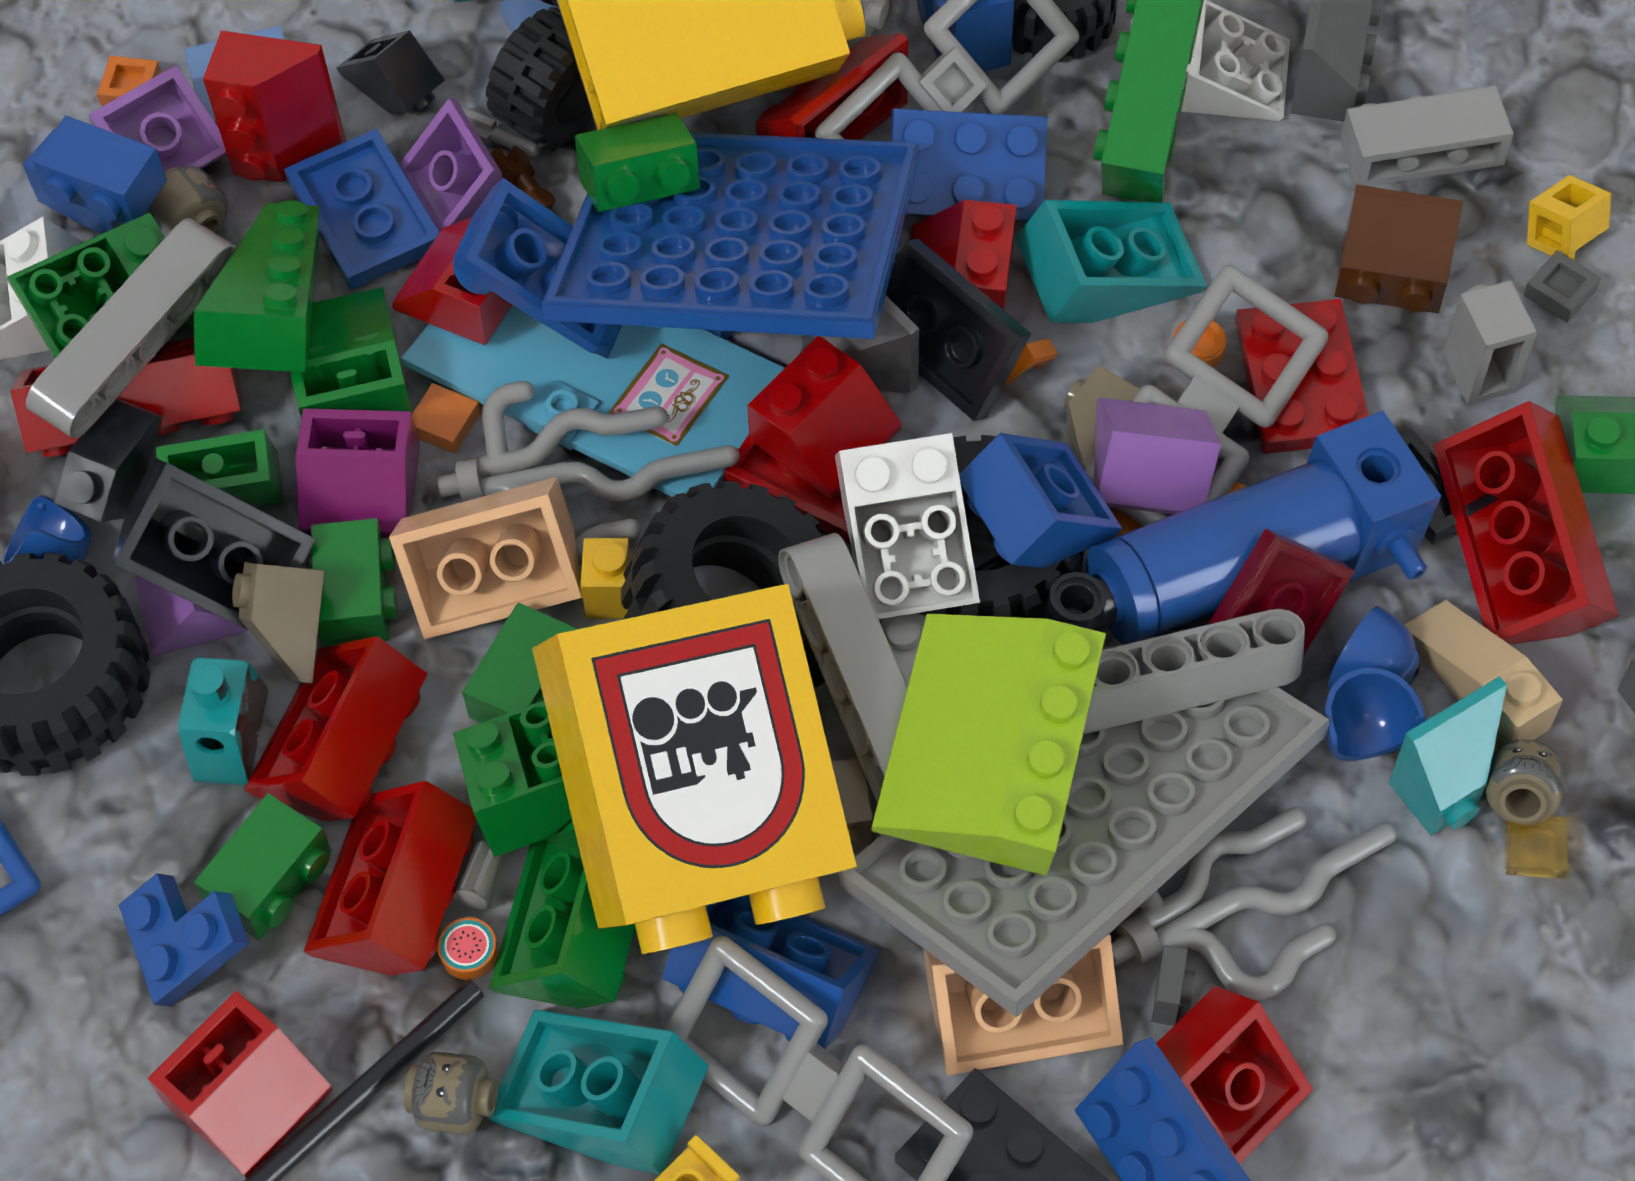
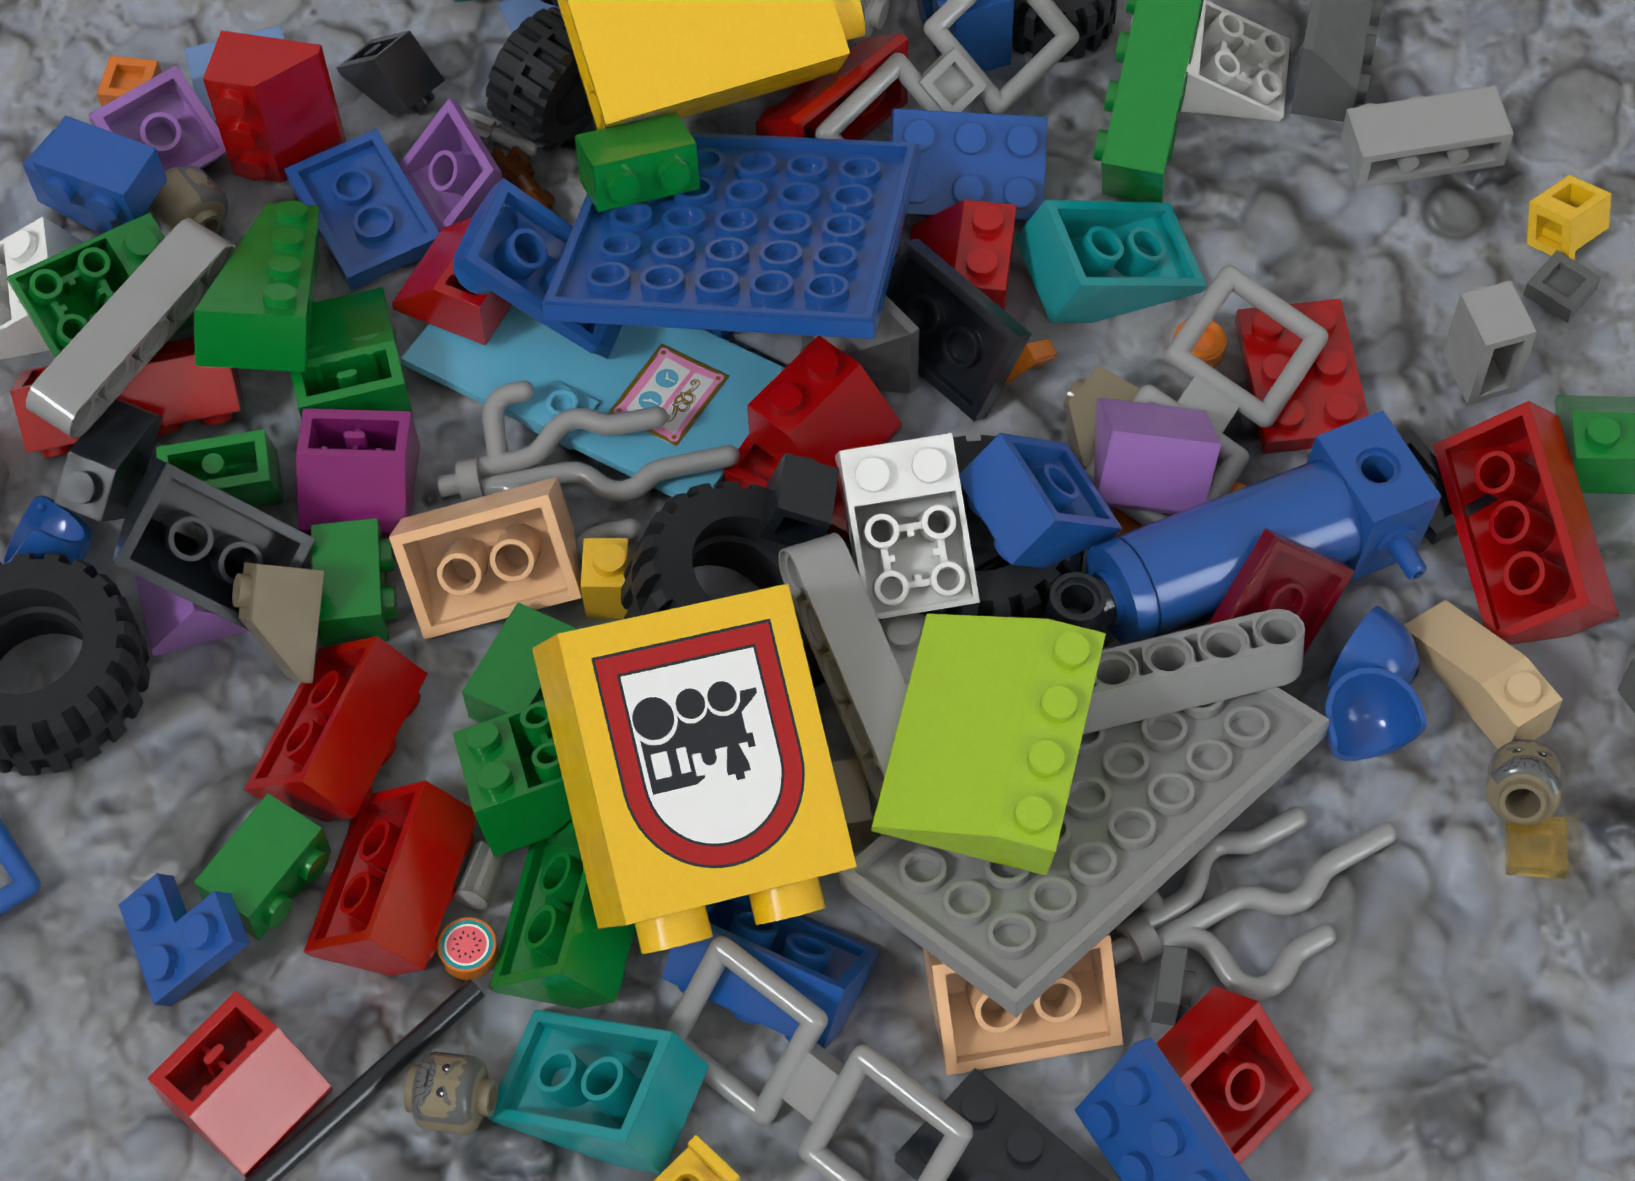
teal torso [178,657,268,785] -> none
orange tile [412,383,481,454] -> none
reddish brown slope [1334,184,1463,314] -> none
slope [1389,676,1507,836] -> none
none -> black brick [759,453,839,546]

